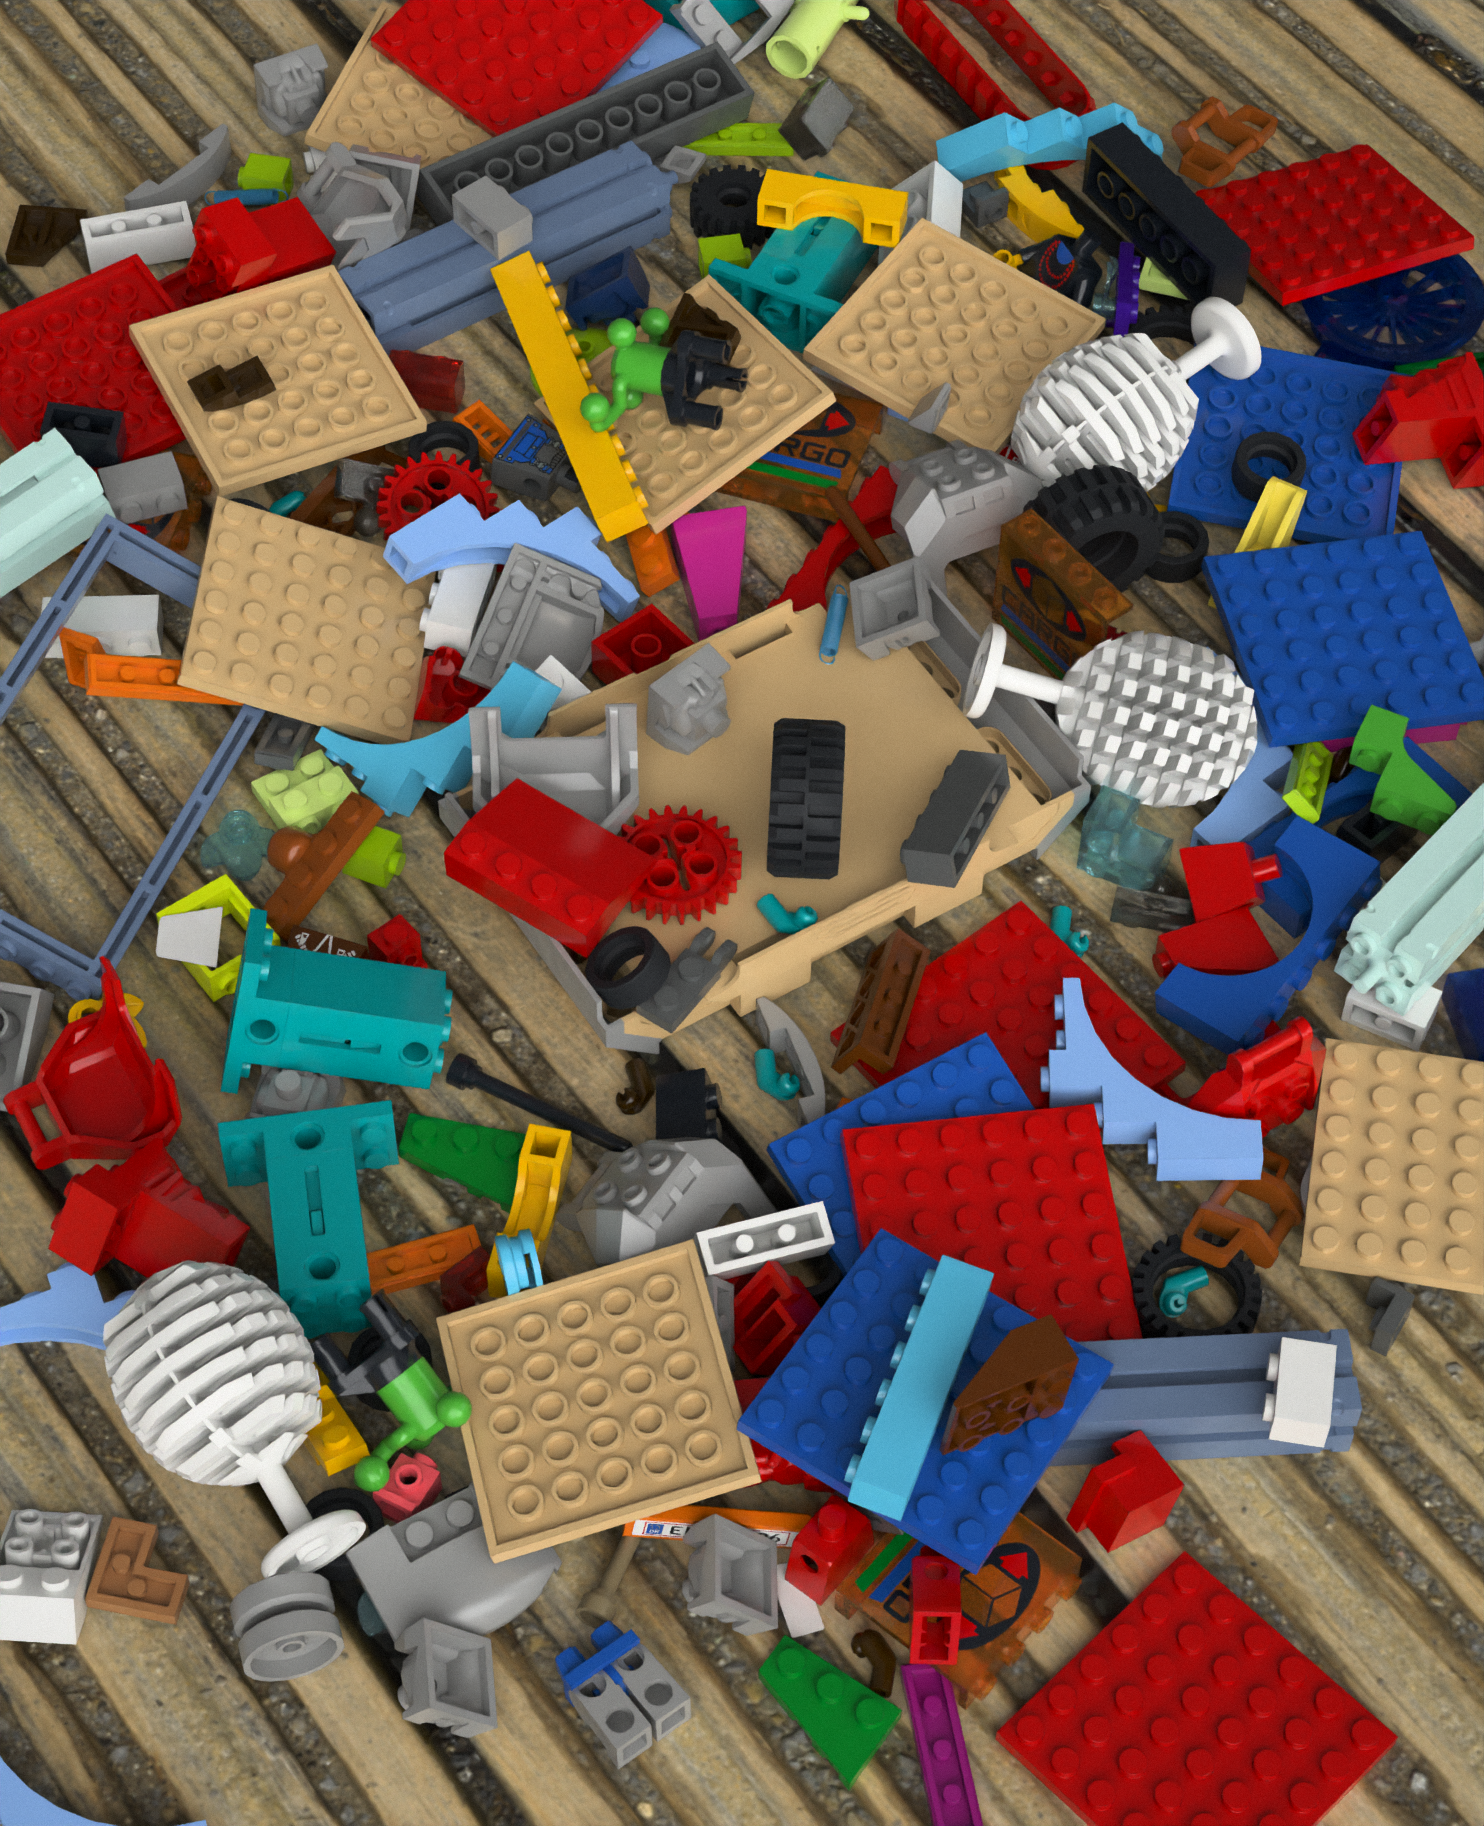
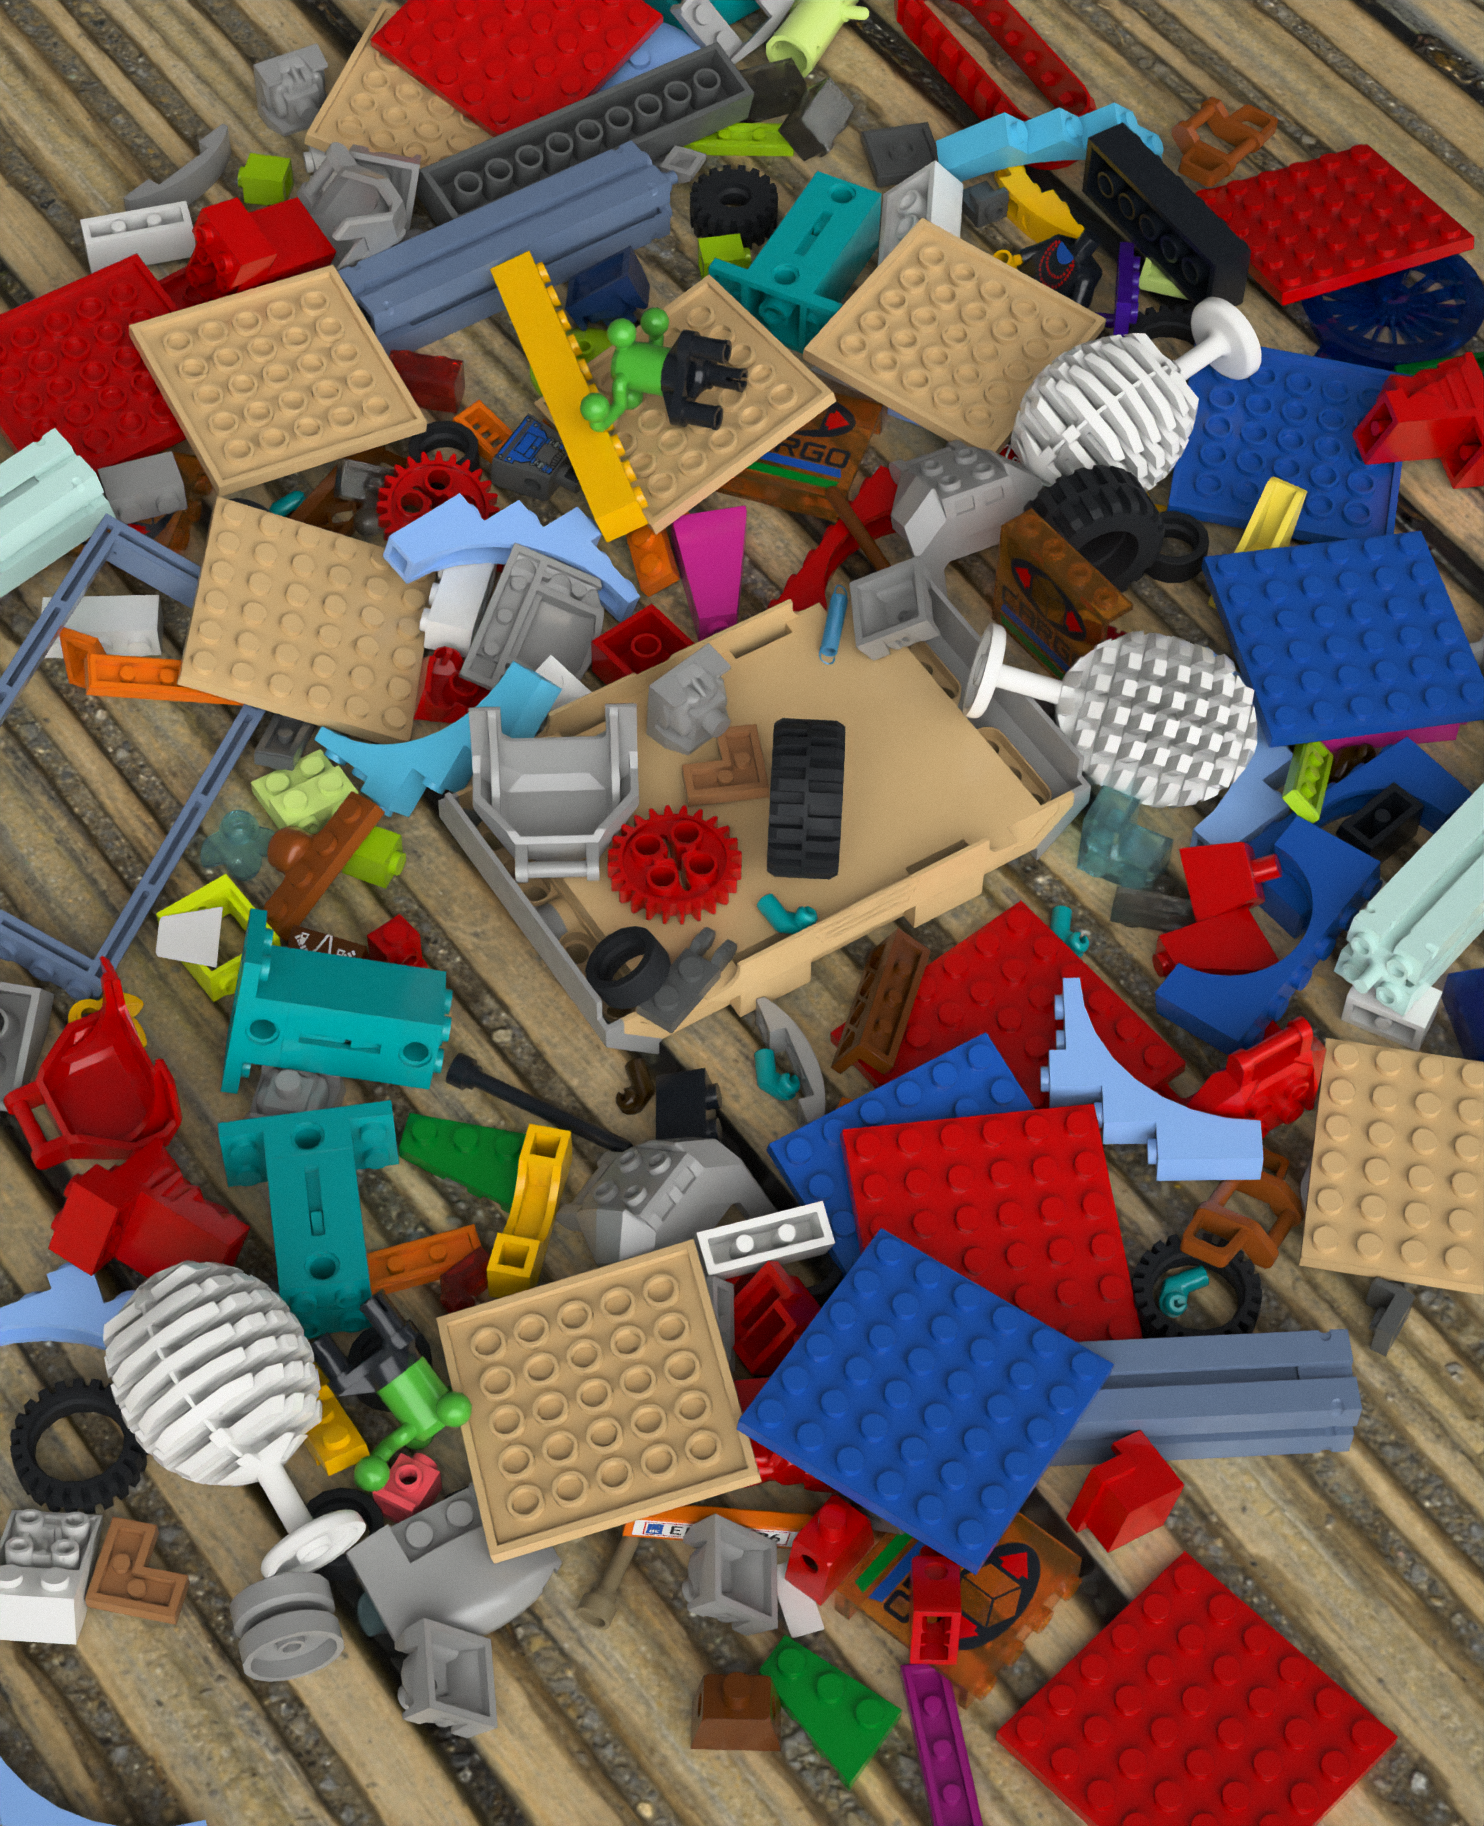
dark brown wing [5,204,89,267] -> none
black brick [40,402,127,468] -> none
dark brown slope [187,356,276,412] -> none
dark azure piece [204,188,289,206] -> none
red slope [444,778,657,958] -> none
light grey brick [452,175,533,260] -> none
medium azure wheel [494,1228,543,1296] -> none
light grey hips [555,1621,691,1770] -> none
dark brown wing [659,293,741,366] -> none
yellow arch [757,169,909,248] -> none
medium azure brick [844,1254,994,1521] -> none
dark brown arm [851,1629,897,1698] -> none
dark grey brick [900,750,1011,888] -> none
light grey slope [908,382,952,434] -> none
reddish brown slope [939,1314,1079,1455] -> none
clear light blue plate [1092,256,1119,326] -> none
black tyre [1231,431,1306,503] -> none
white brick [1262,1337,1337,1448] -> none
bright green arch [1349,704,1457,835] -> none
none -> black tyre [10,1378,149,1514]
none -> medium nougat plate [682,724,769,807]
none -> reddish brown torso [691,1672,781,1751]
none -> clear smoke brick [739,57,807,123]
none -> dark grey tile [860,122,938,187]

